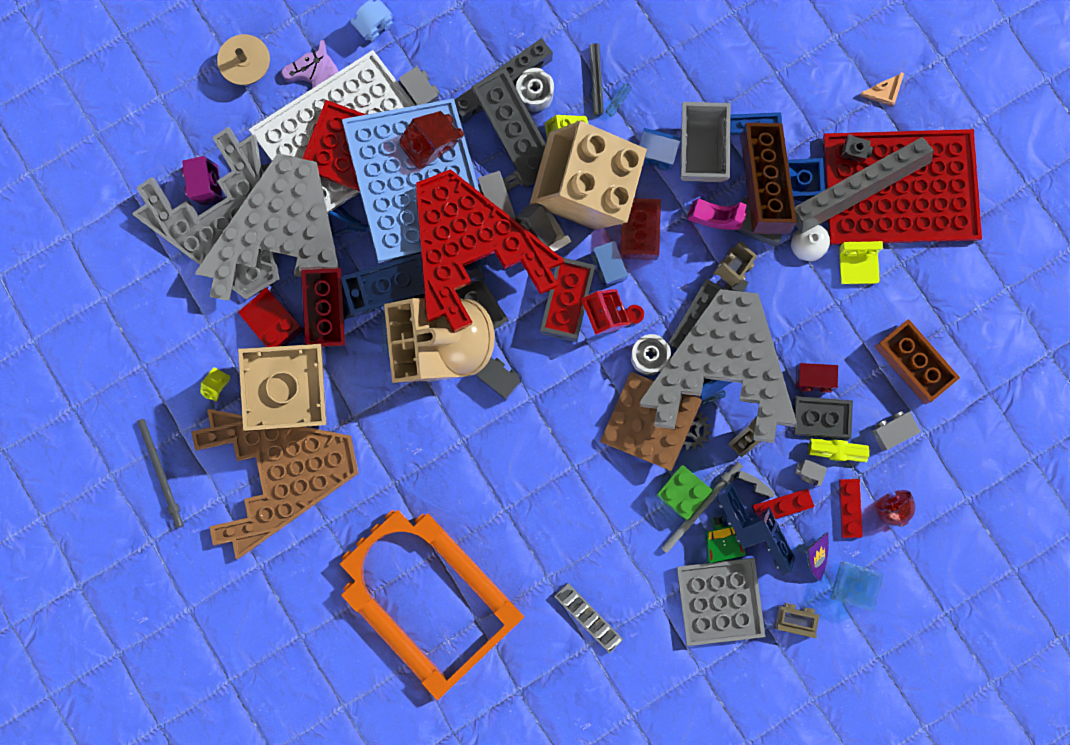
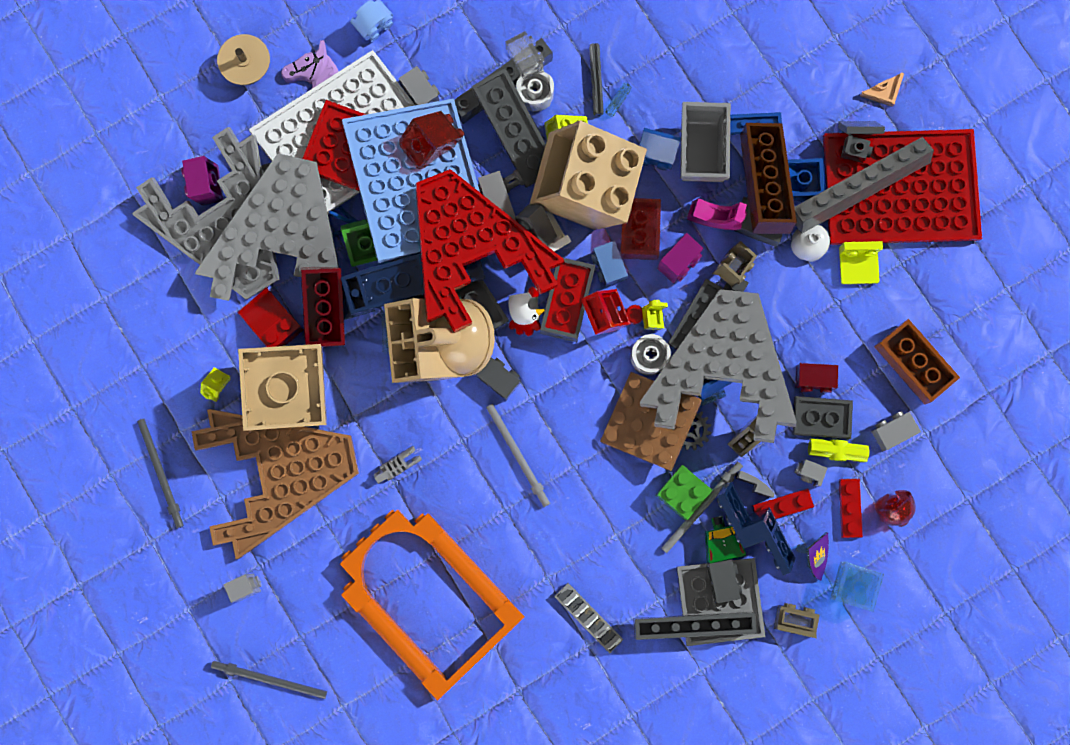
none -> dark grey bar [211,661,327,699]
none -> light grey brick [223,574,262,603]
none -> bright green brick [341,219,377,267]
none -> light grey hinge [374,446,422,484]
none -> light grey bar [486,404,550,507]
none -> clear brick [505,31,545,80]
none -> white piece [508,287,545,336]
none -> dark grey brick [633,612,757,640]
none -> neon yellow bracket [642,300,668,330]
none -> magenta brick [657,233,704,284]
none -> dark grey brick [706,559,742,604]
none -> dark grey tile [838,121,885,134]

